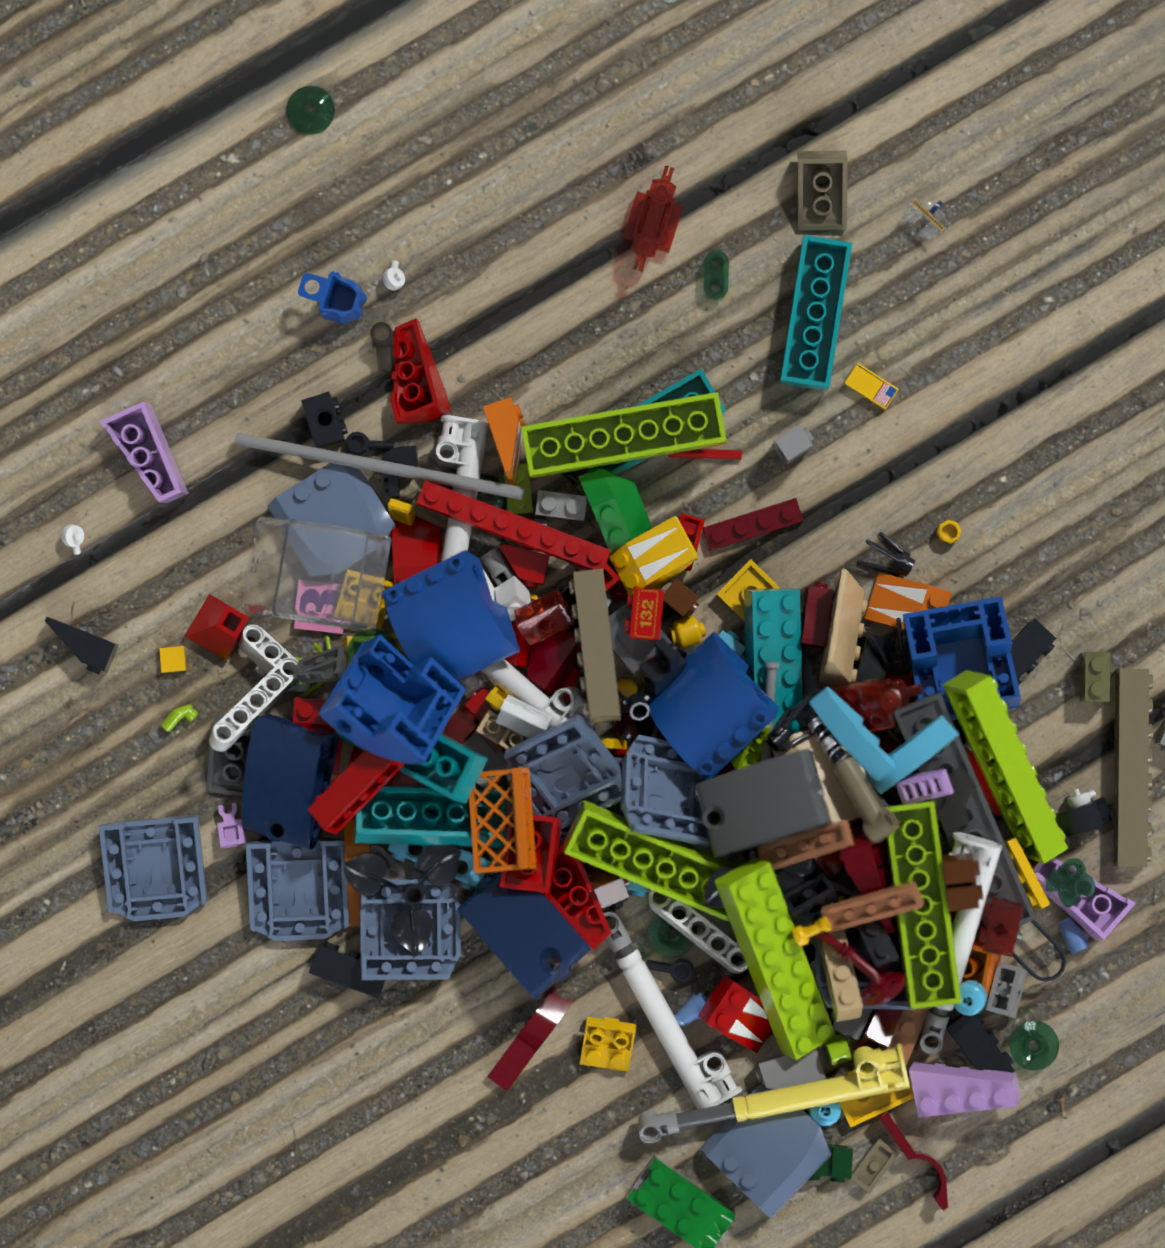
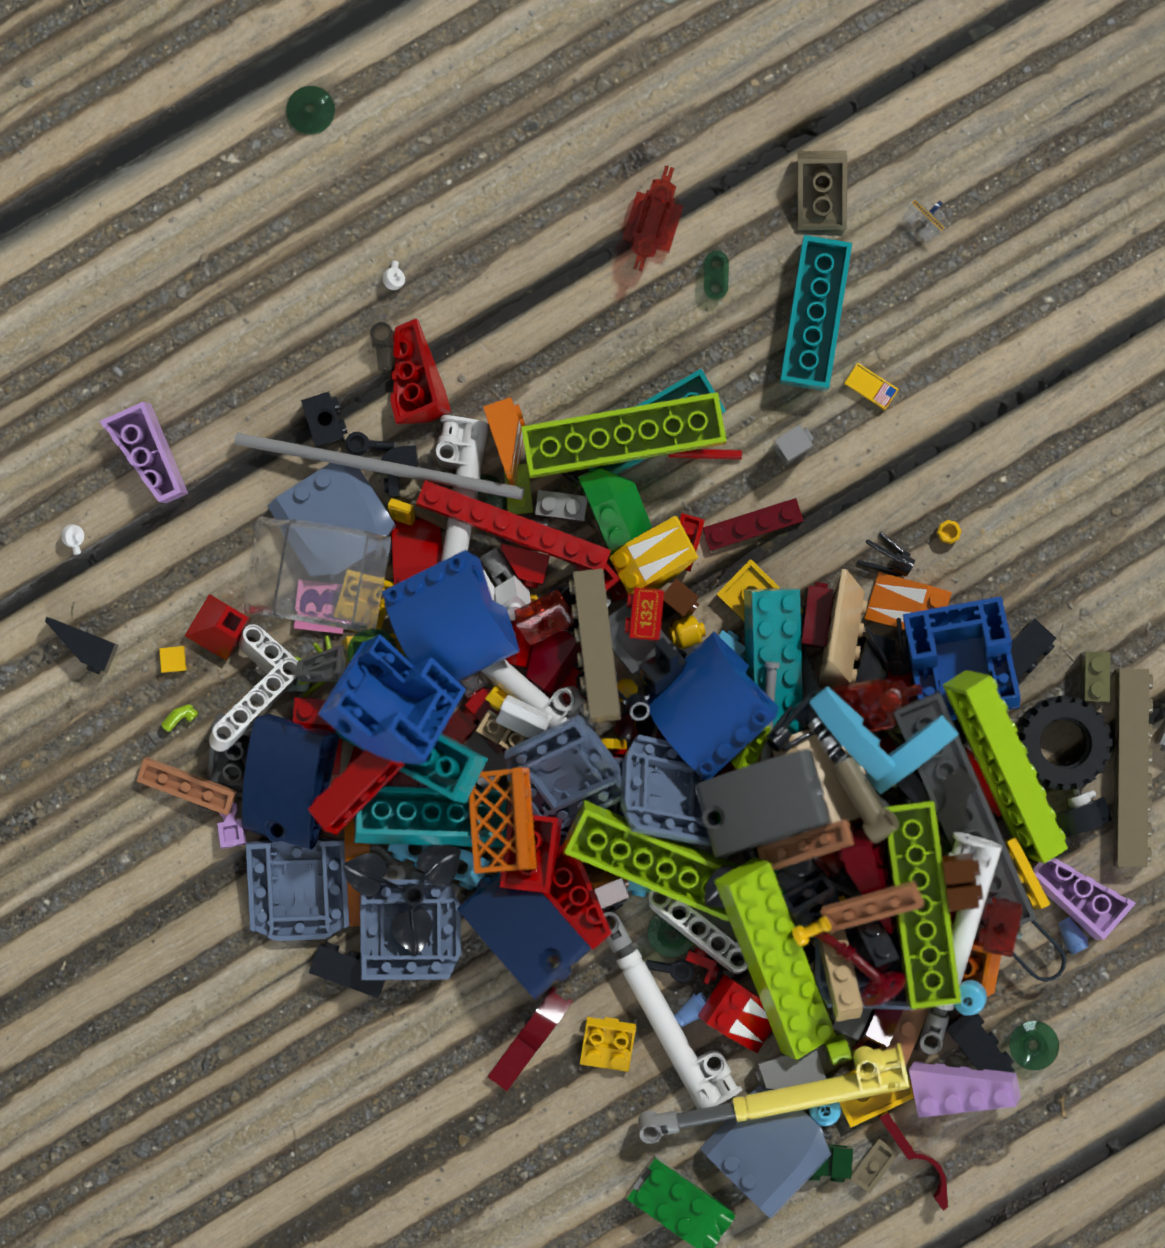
sand blue wedge [99,815,208,921] -> none
blue piece [298,271,367,324] -> none
lavender slope [896,769,953,804] -> none
light grey brick [986,962,1027,1019] -> none
clear green plate [1045,858,1095,908] -> none
none -> nougat plate [137,757,237,815]
none -> red bracket [685,947,719,985]
none -> black tyre [1016,696,1112,790]

